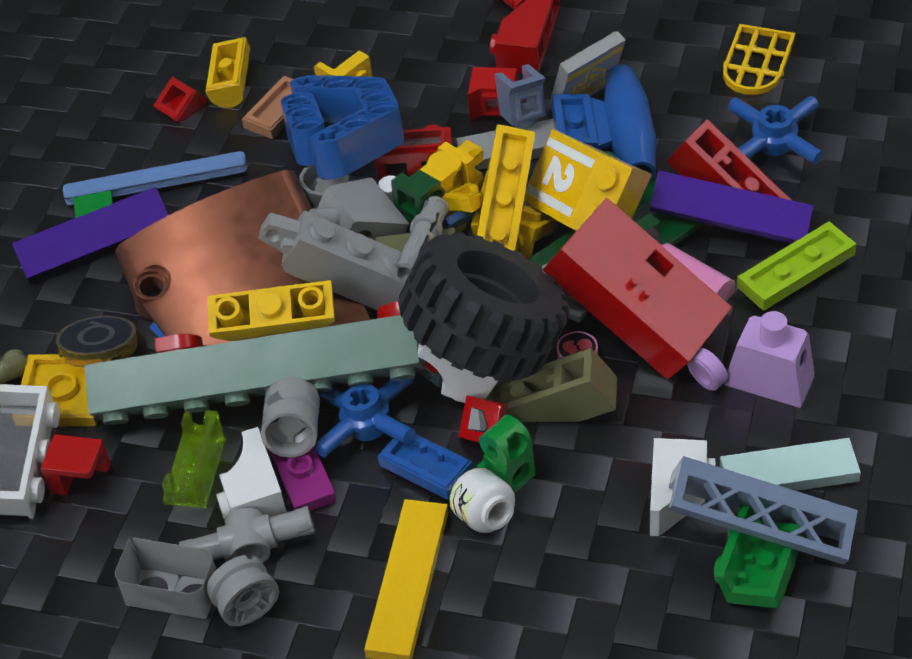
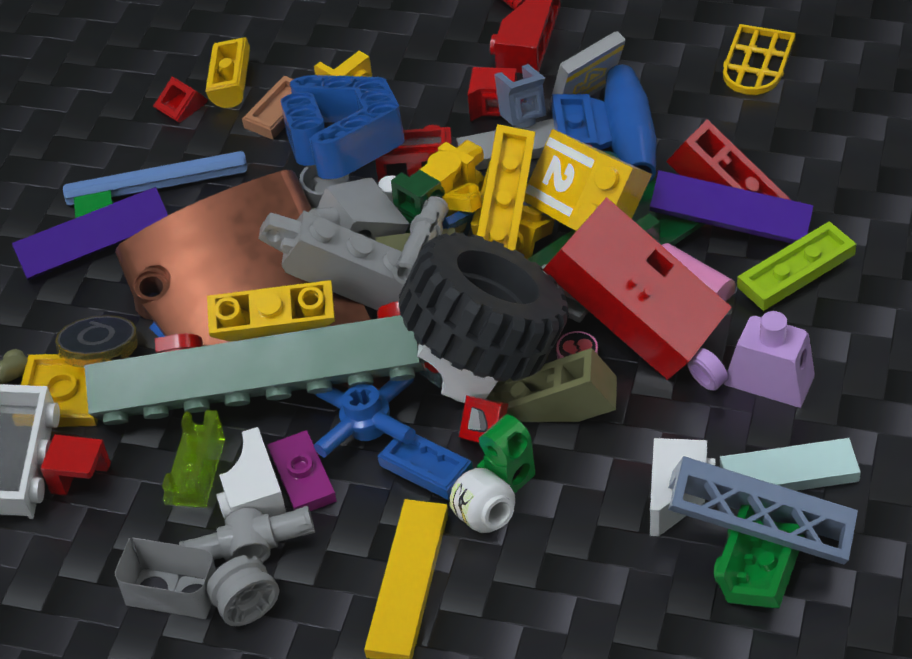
light grey wheel [261,377,320,458] -> none
blue bar [728,96,824,165] -> none

